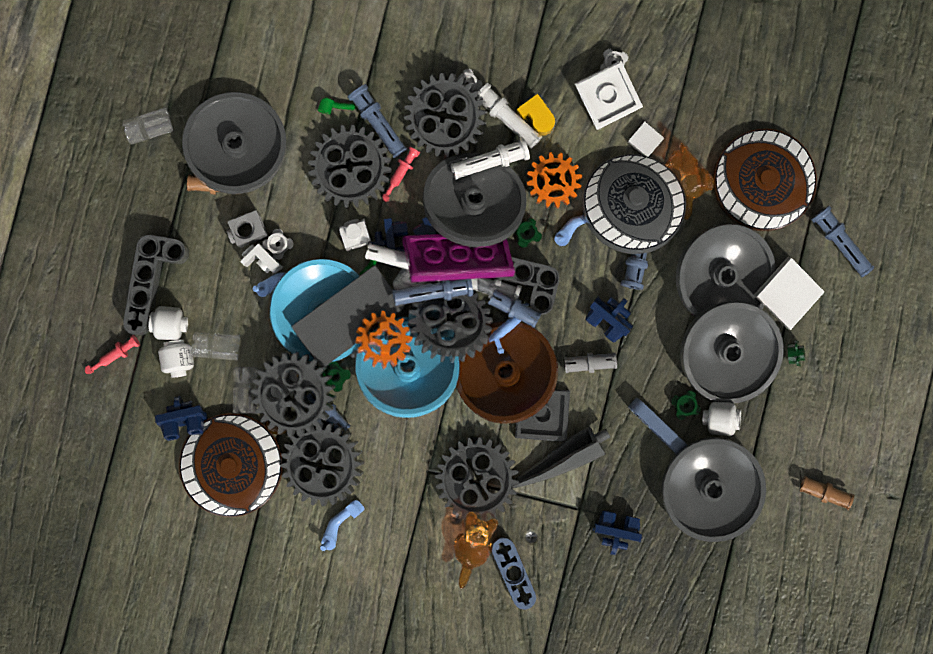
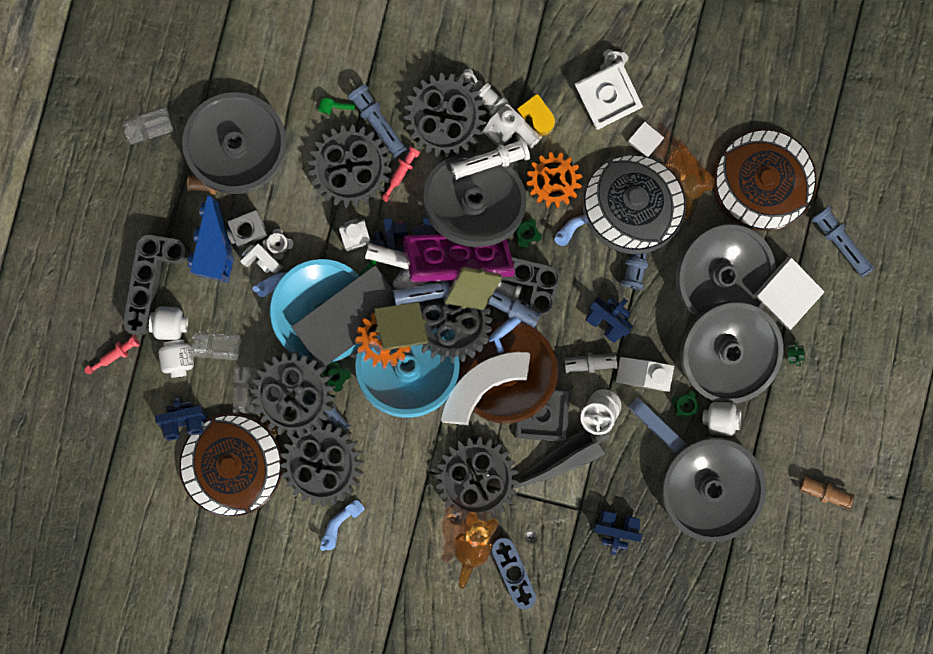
none -> blue slope [188,196,234,283]
none -> olive piece [374,302,428,351]
none -> white tile [441,352,530,425]
none -> olive piece [444,267,502,310]
none -> white bracket [483,104,525,146]
none -> white wheel [581,389,621,435]
none -> white slope [616,357,674,392]

